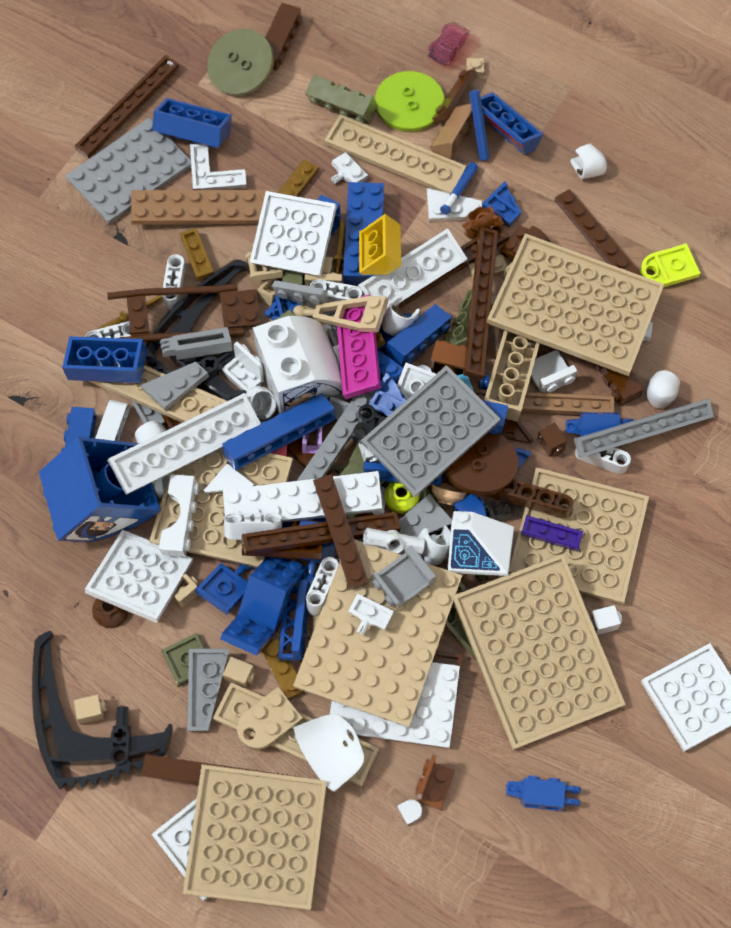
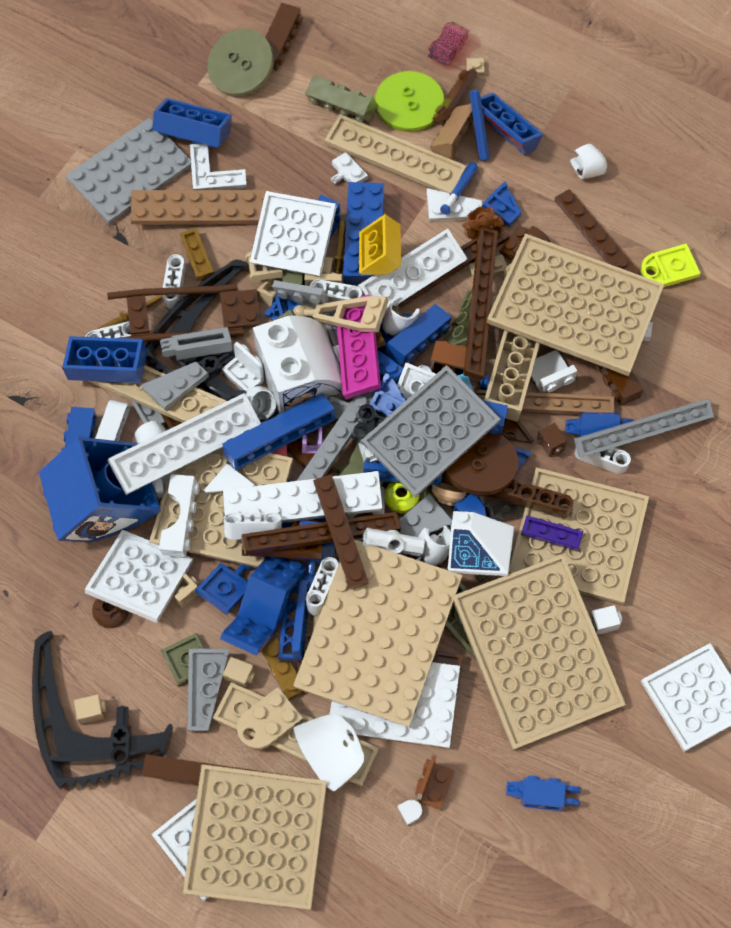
reddish brown plate [74,55,179,159] -> none
pearl gold plate [277,159,319,197] -> none
white plate [348,594,394,636] -> none
light grey panel [372,545,436,610] -> none
white piece [647,370,680,409] -> none

